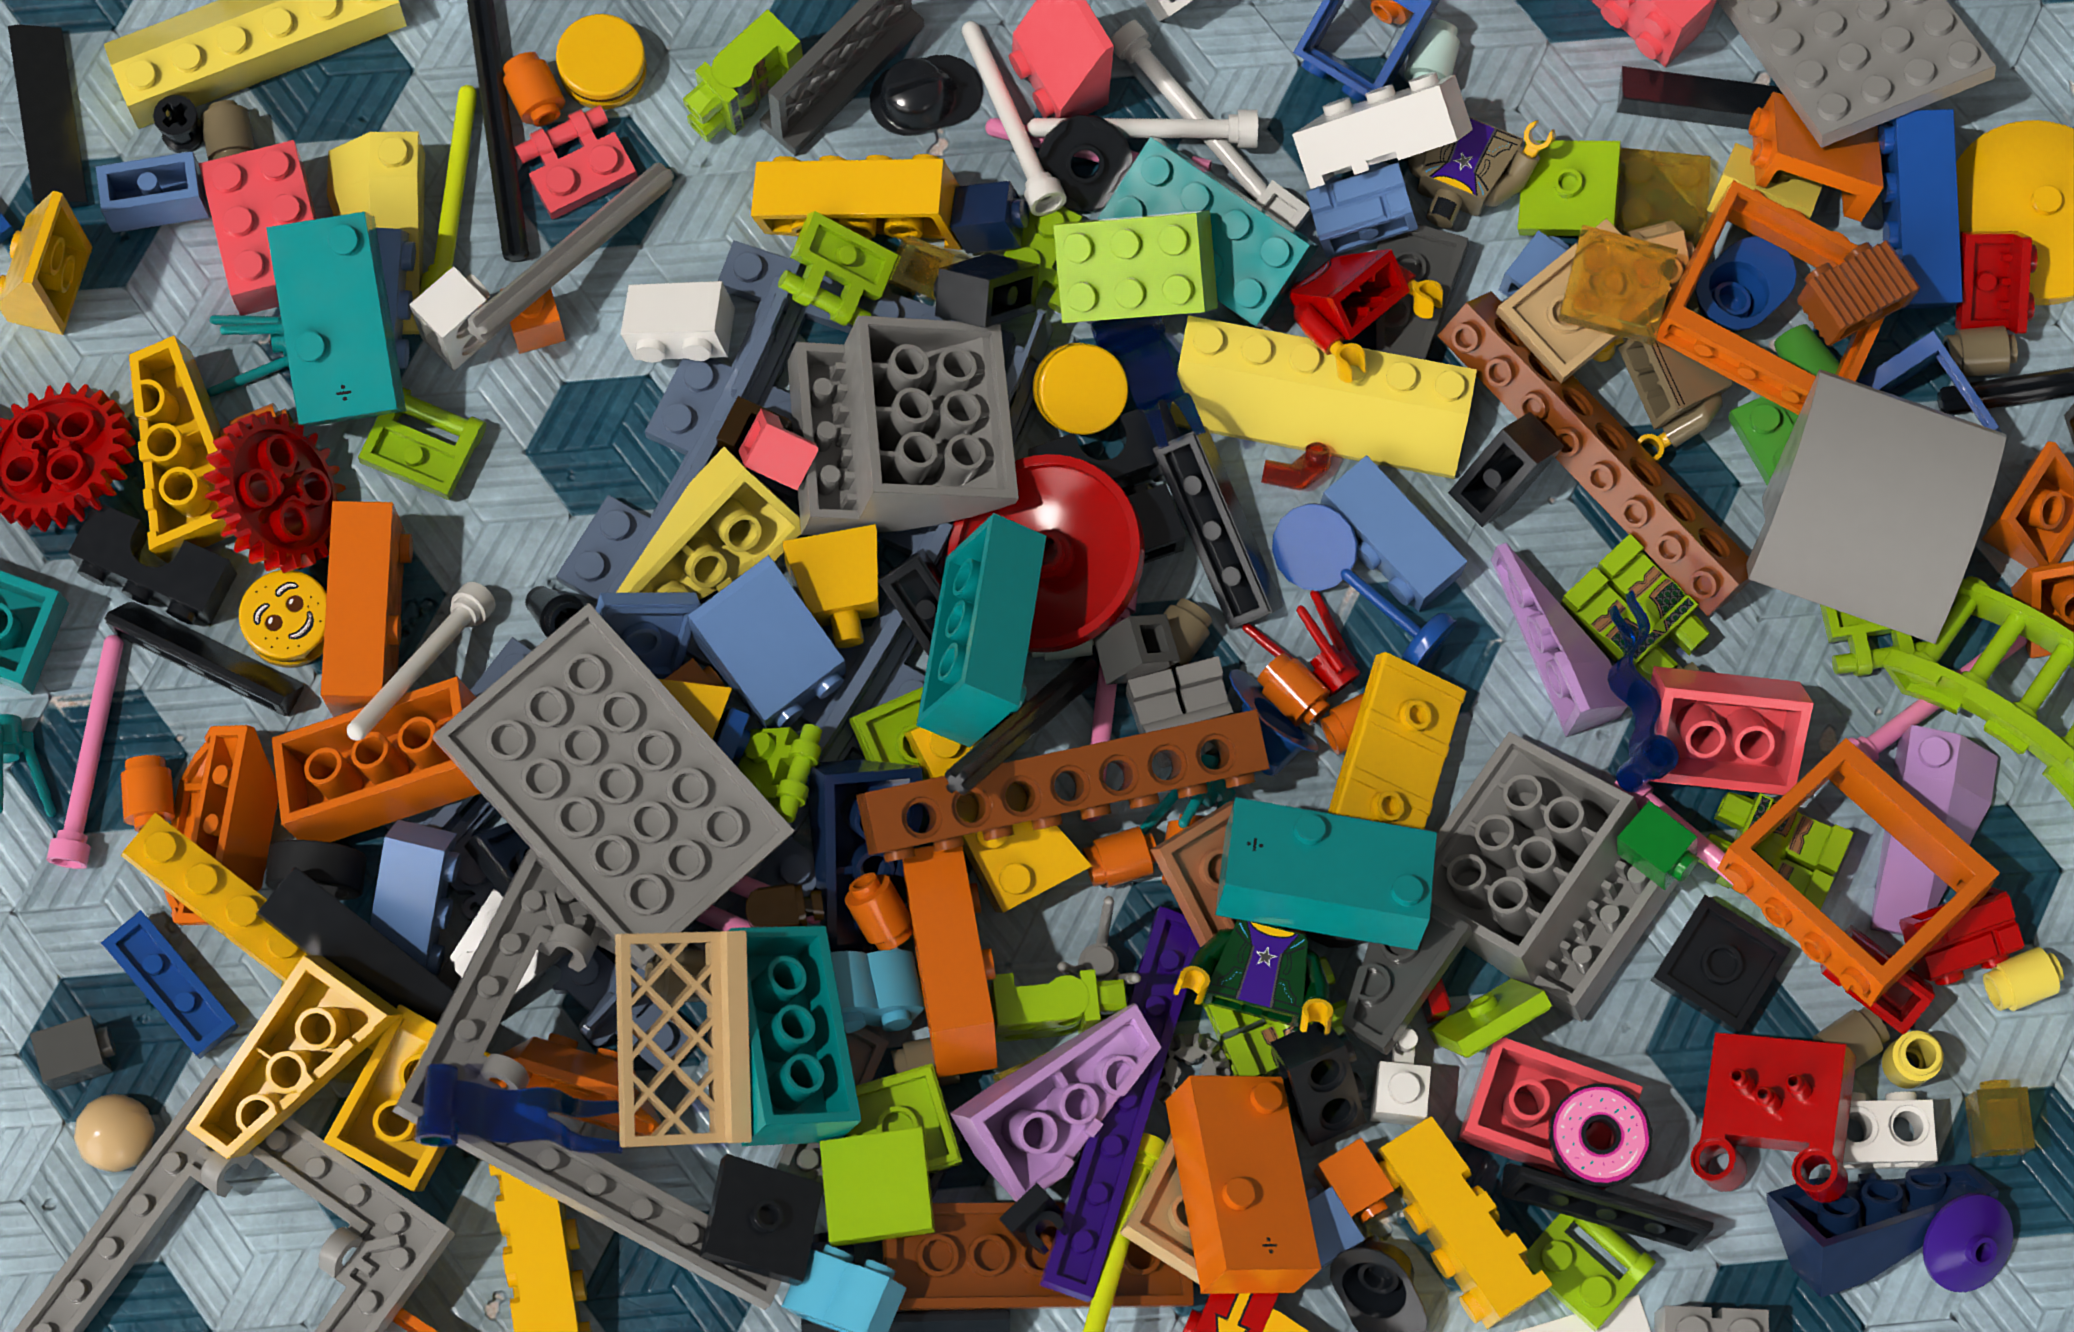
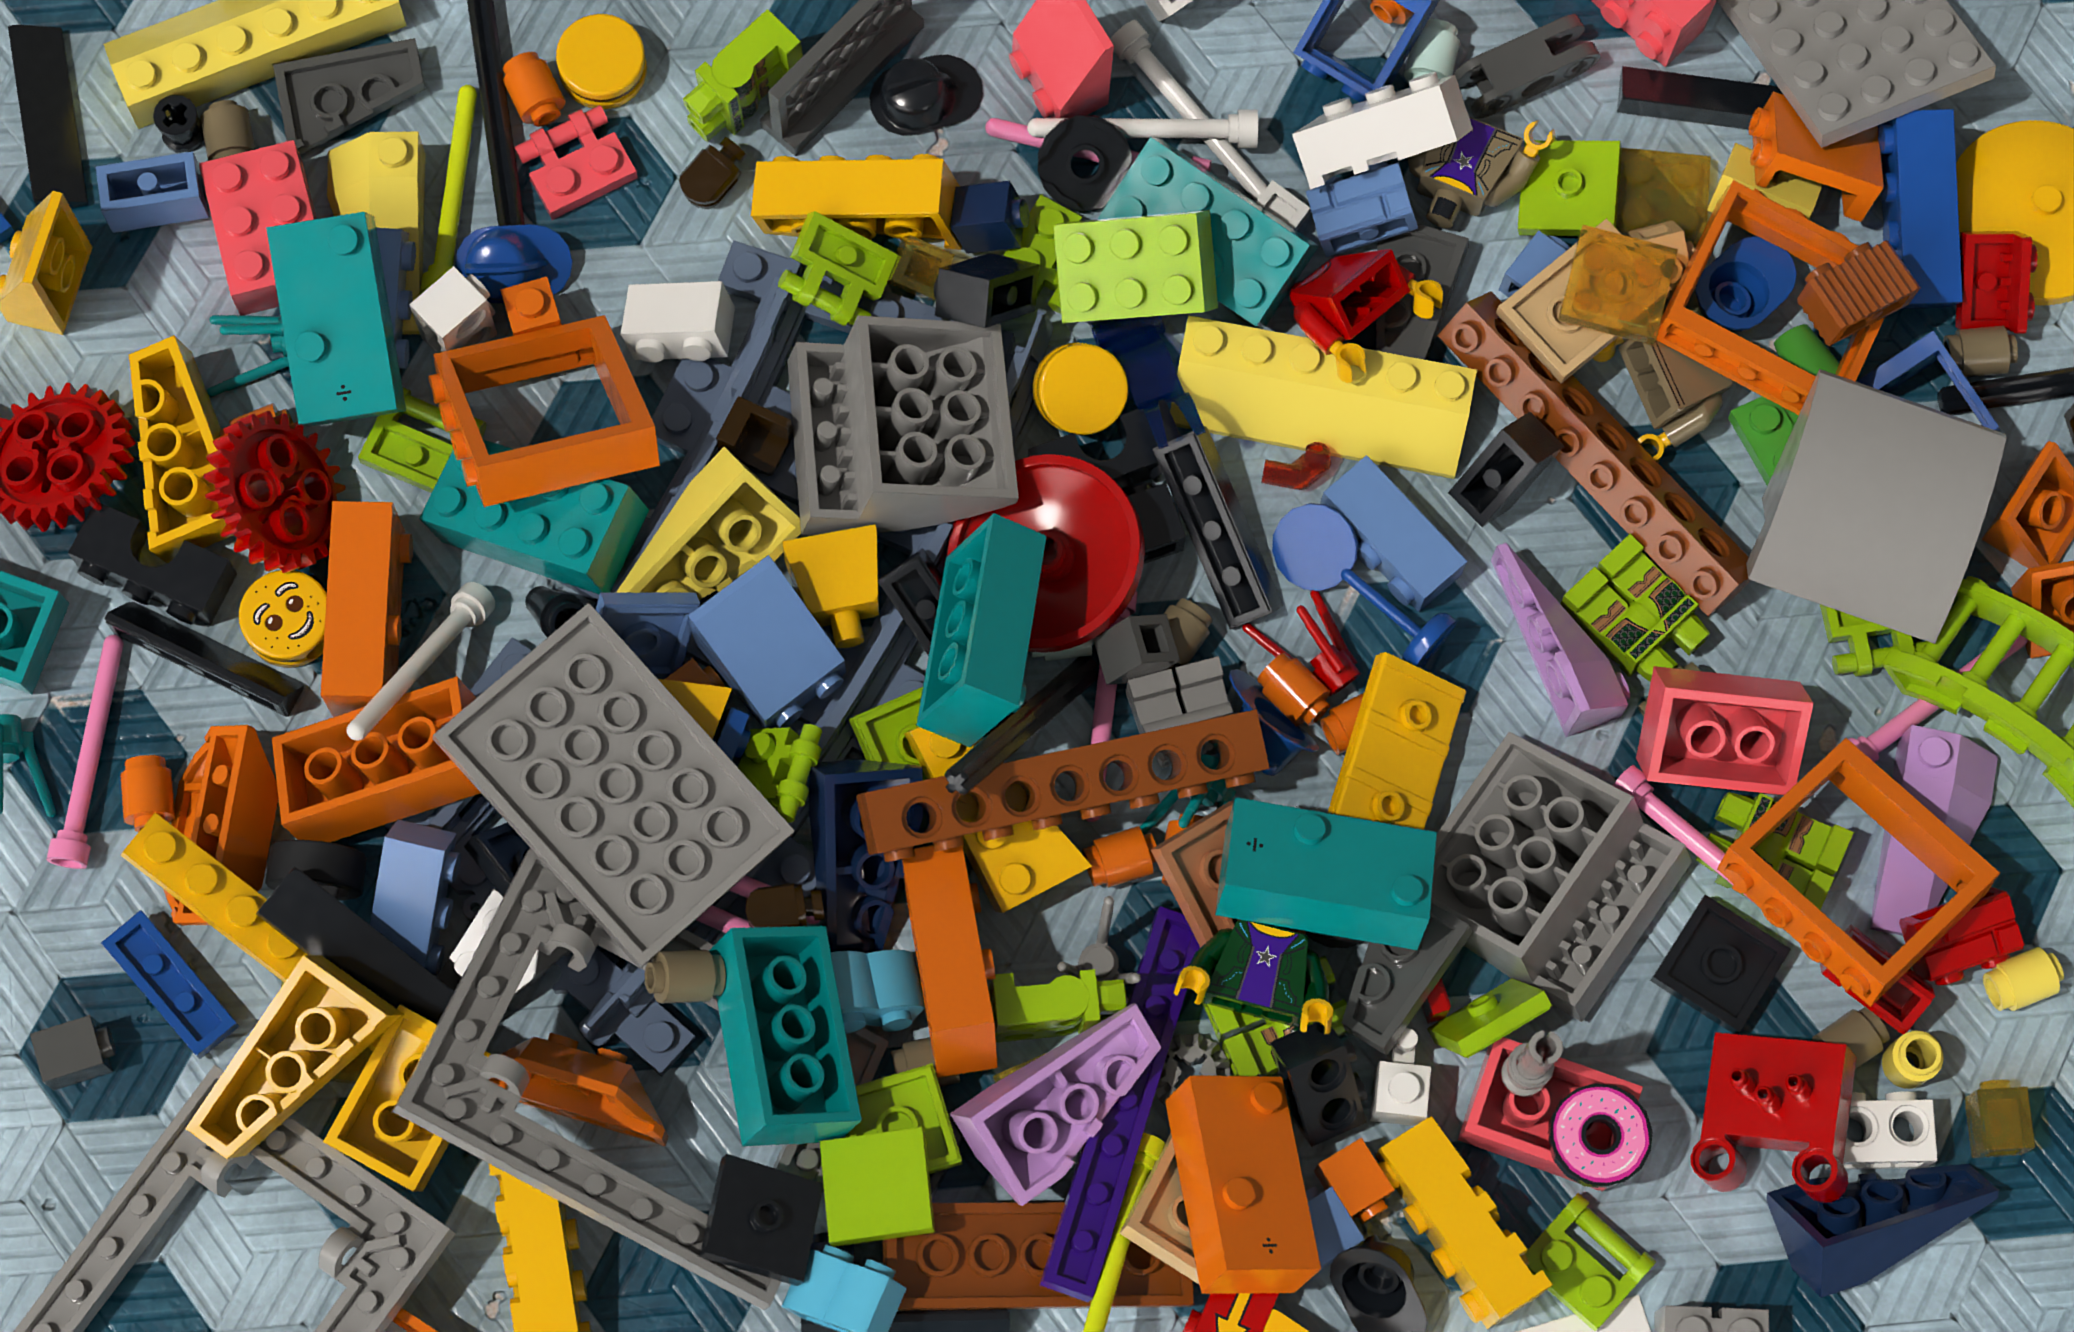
tan hair [74,1094,155,1172] -> none
clear blue flag [415,1064,623,1154] -> none
light grey axle [467,163,674,342] -> none
tan fence [615,931,752,1147] -> none
coral panel [738,408,818,490] -> none
orange brick [844,873,913,951] -> none
white piece [962,21,1067,216] -> none
black tile [999,1183,1069,1255] -> none
black slope [1501,1163,1714,1252] -> none
clear blue flag [1607,590,1679,792] -> none
green brick [1617,800,1699,890] -> none
dark purple dish [1923,1193,2013,1292] -> none
none -> dark grey wing [273,38,426,155]
none -> teal brick [419,439,649,595]
none -> orange window [428,315,660,507]
none -> blue piece [455,224,573,304]
none -> dark brown arm [679,137,747,209]
none -> dark grey piece [1453,14,1601,119]
none -> light grey pin [1501,1031,1563,1097]

